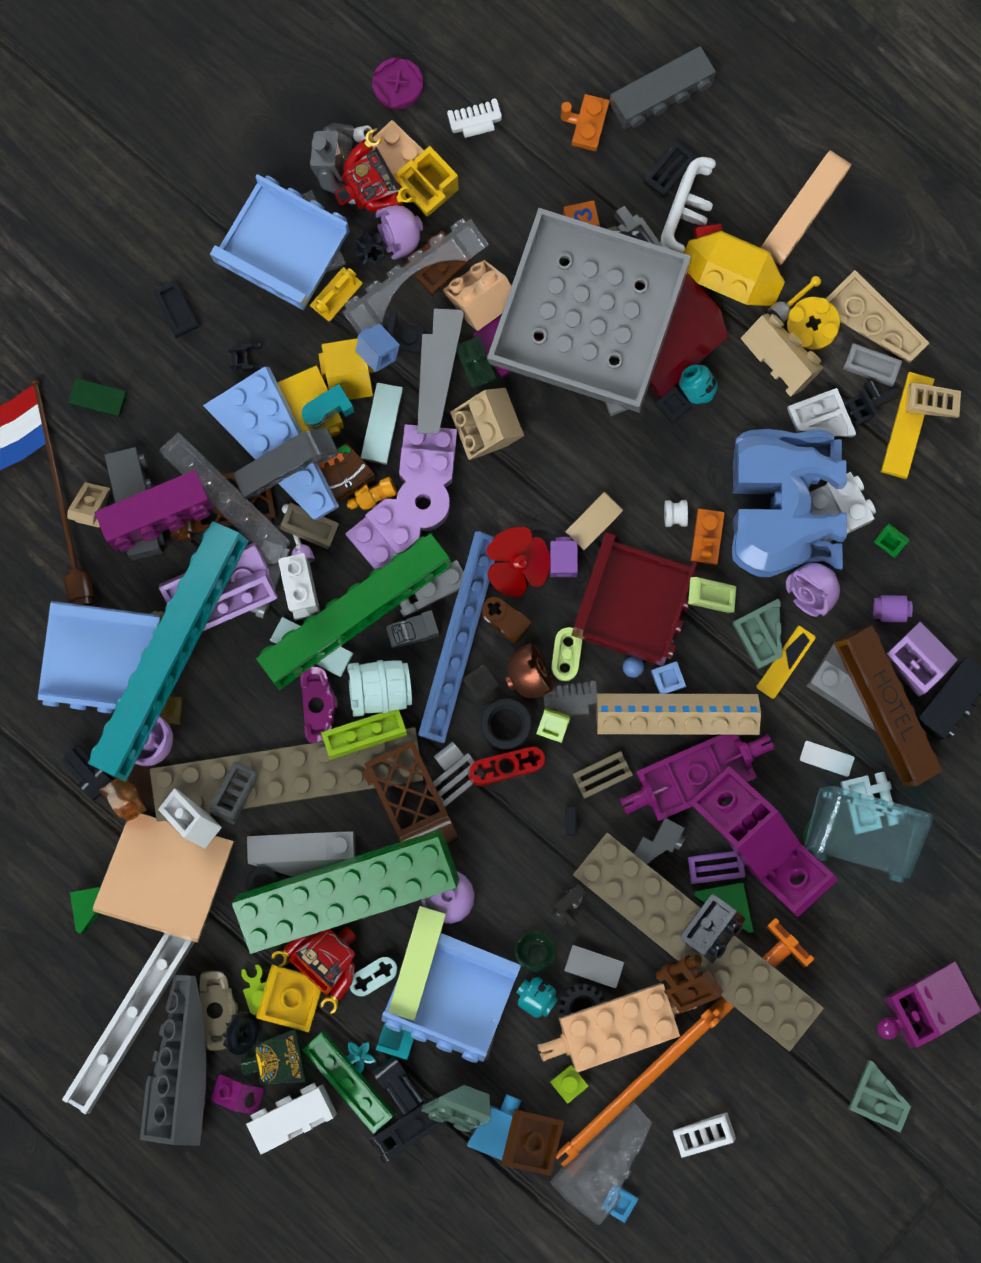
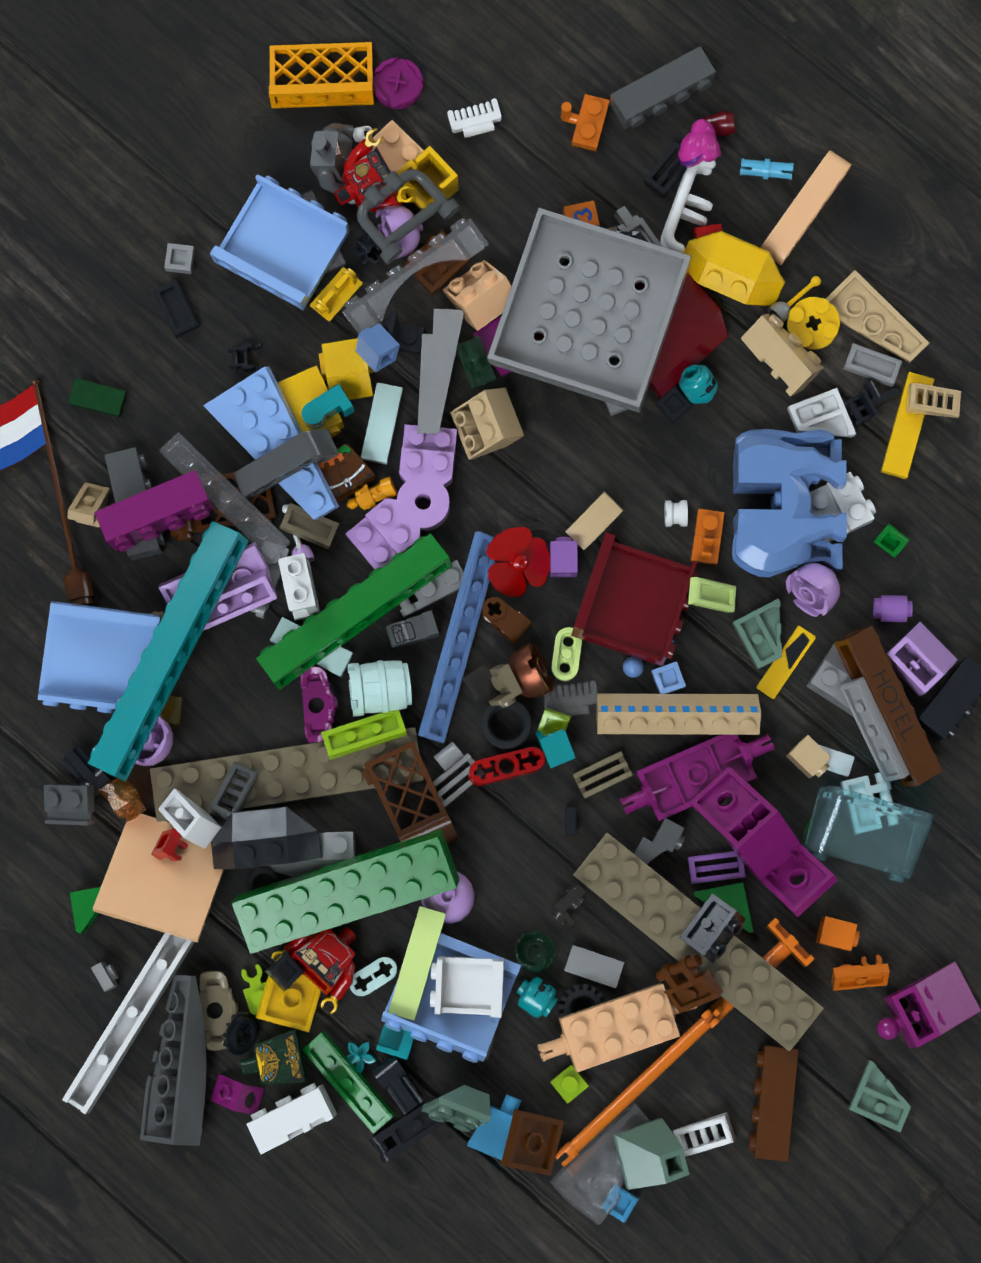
none -> dark grey plate [44,784,95,826]
none -> light grey plate [91,962,119,992]
none -> red tile [151,828,188,862]
none -> light grey plate [164,243,195,274]
none -> black wedge [211,807,322,869]
none -> black tile [265,951,305,991]
none -> light orange fence [269,42,374,108]
none -> dark grey bar [357,169,461,264]
none -> white panel [430,956,504,1018]
none -> dark tan bracket [489,664,523,708]
none -> teal panel [536,729,575,768]
none -> sand green slope [613,1118,690,1190]
none -> dark pink hair [678,119,721,168]
none -> dark red cone [697,111,735,137]
none -> medium azure pin [740,158,794,180]
none -> reddish brown brick [748,1044,798,1162]
none -> tan brick [786,735,831,778]
none -> orange brick [815,916,860,951]
none -> orange plate [831,955,890,991]
none -> light grey tile [839,677,910,783]

